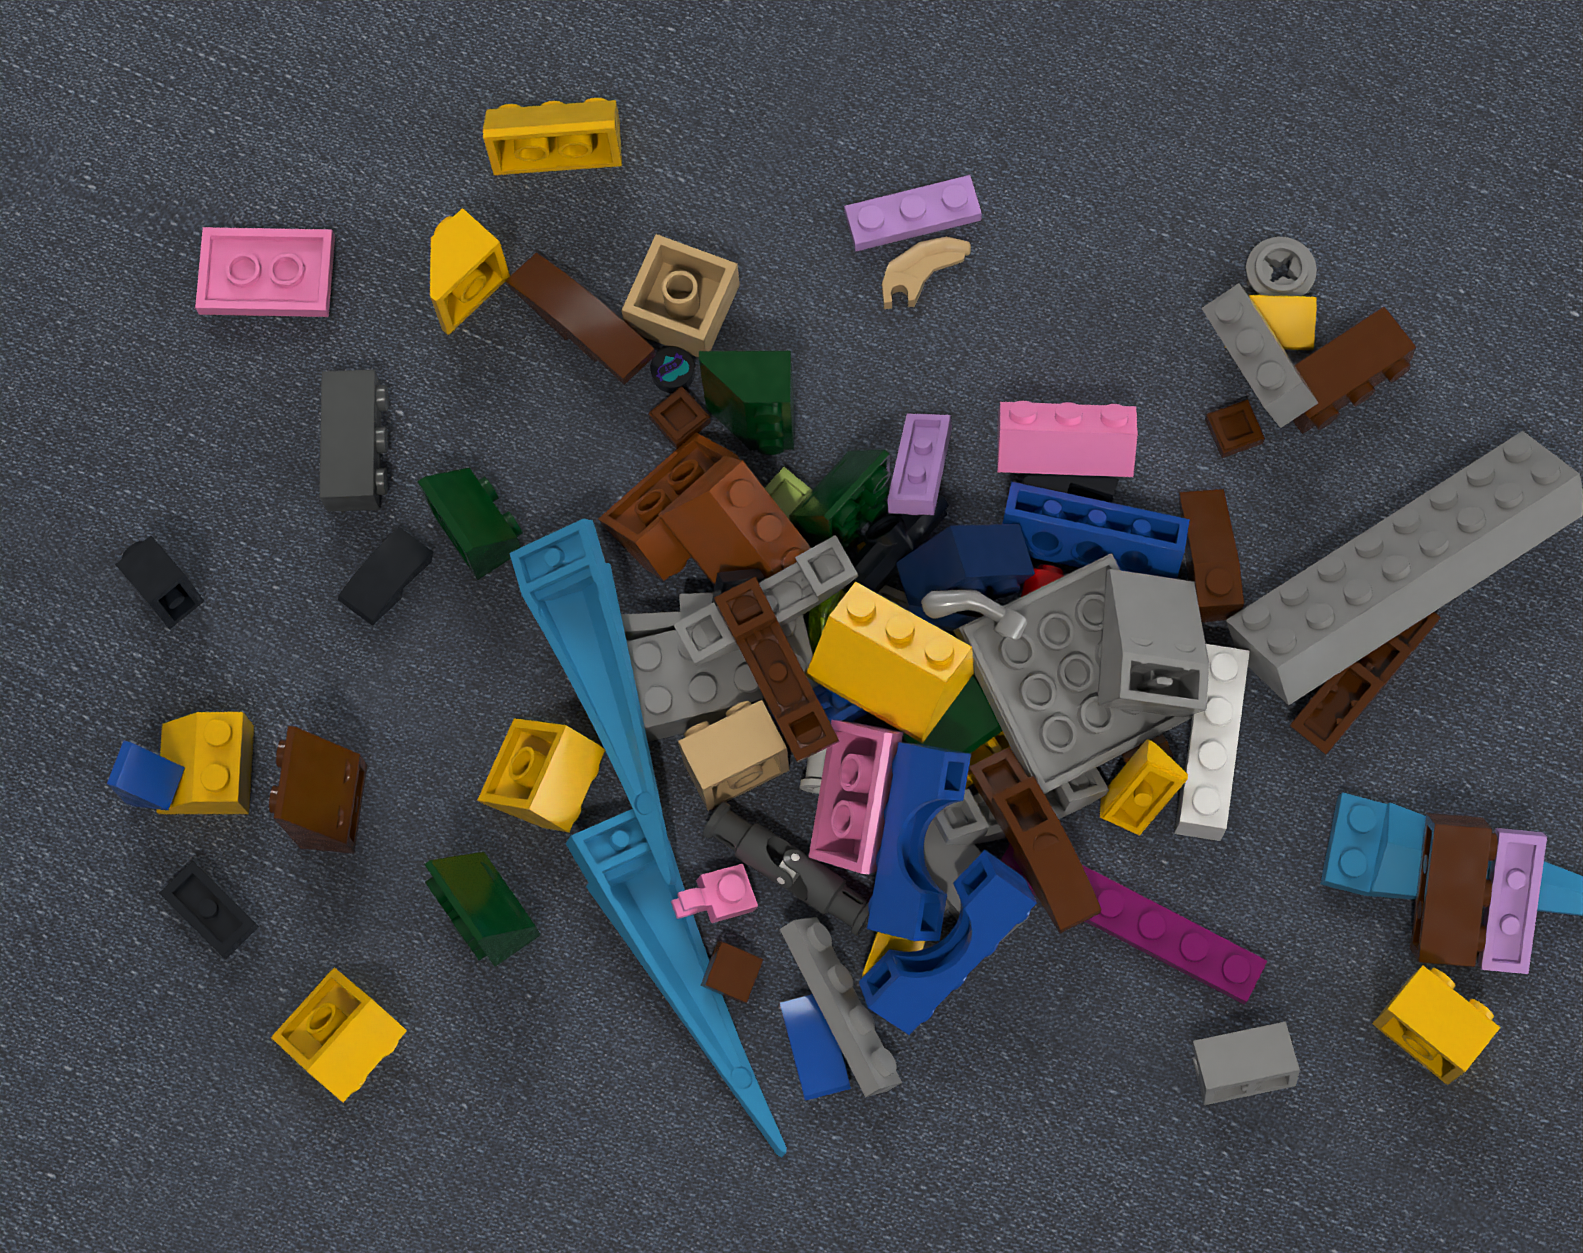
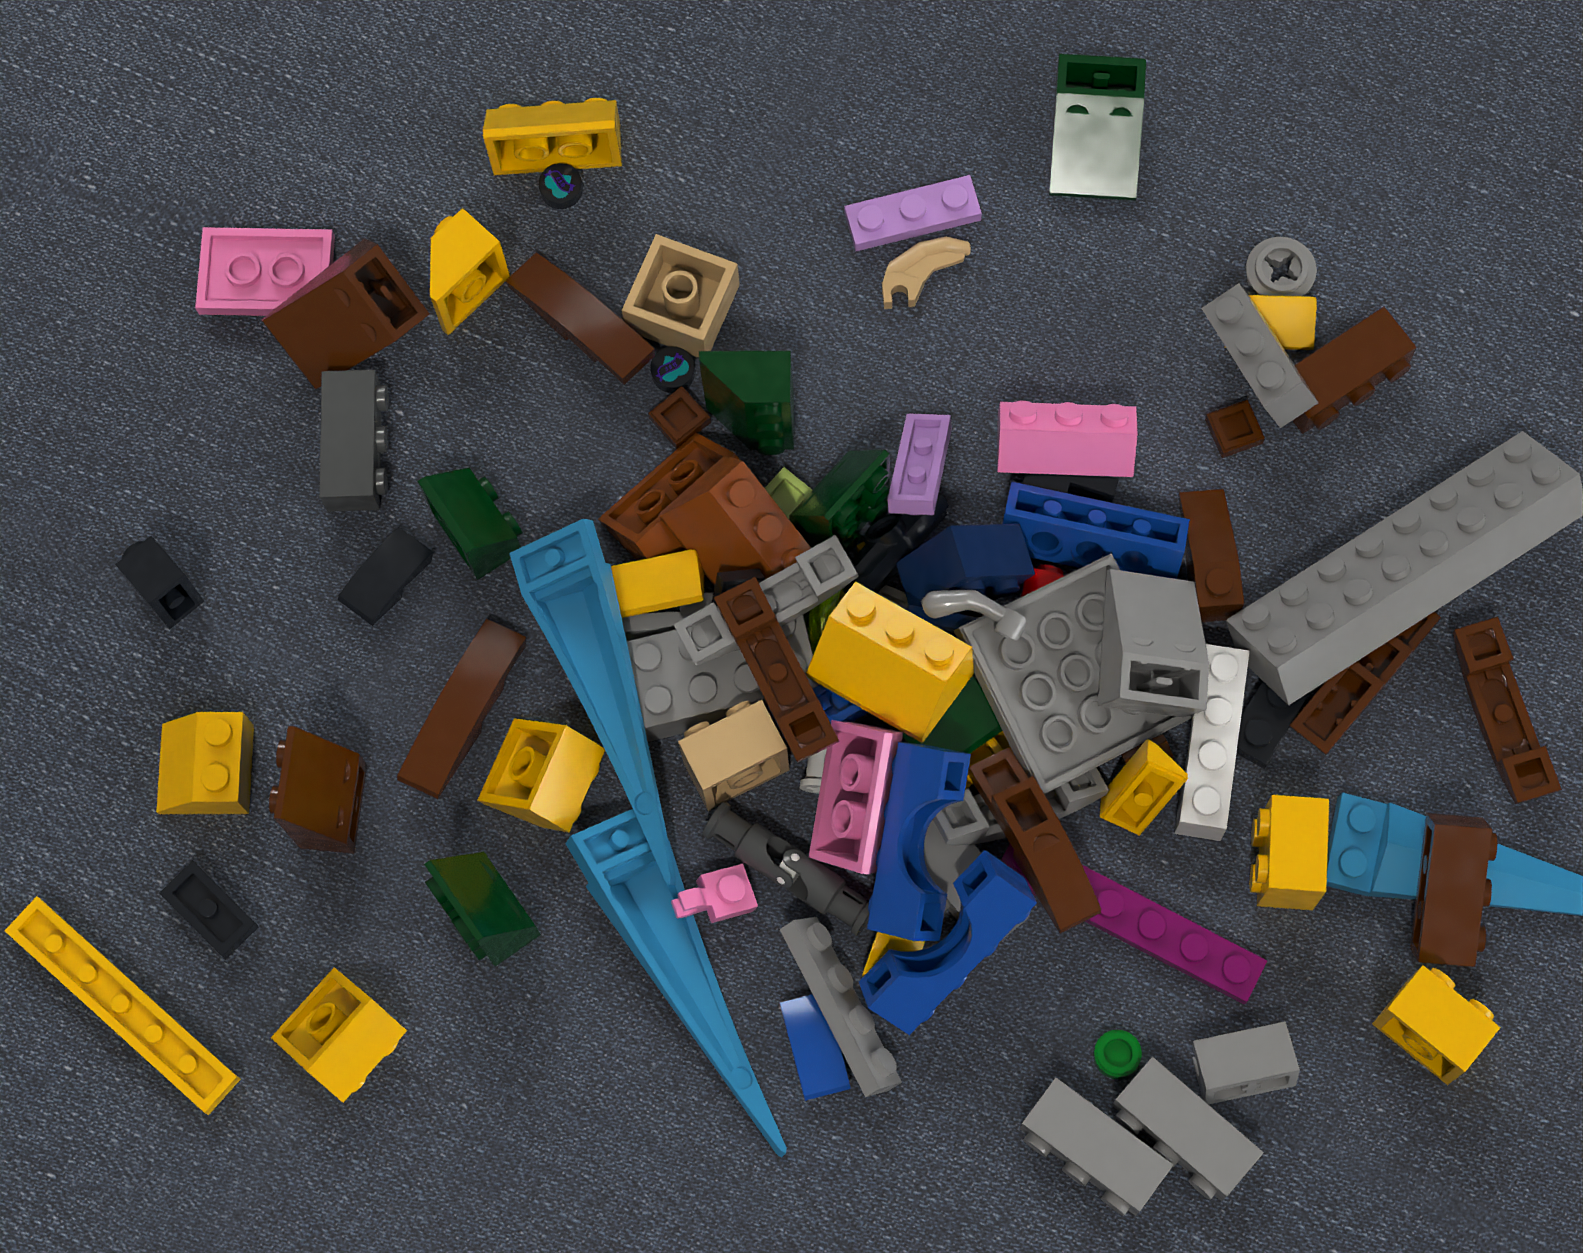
blue slope [107,740,185,810] -> none
reddish brown tile [700,941,763,1003] -> none
lavender plate [1478,828,1547,974] -> none
none -> yellow plate [5,896,241,1115]
none -> reddish brown slope [261,238,430,389]
none -> reddish brown slope [397,619,526,799]
none -> black tile [539,163,583,209]
none -> yellow slope [611,549,704,618]
none -> light grey brick [1020,1078,1173,1216]
none -> slope [1049,54,1146,201]
none -> green tile [1093,1030,1142,1079]
none -> light grey brick [1112,1056,1264,1201]
none -> black plate [1237,681,1311,769]
none -> yellow brick [1249,795,1329,910]
none -> reddish brown slope [1453,617,1562,804]

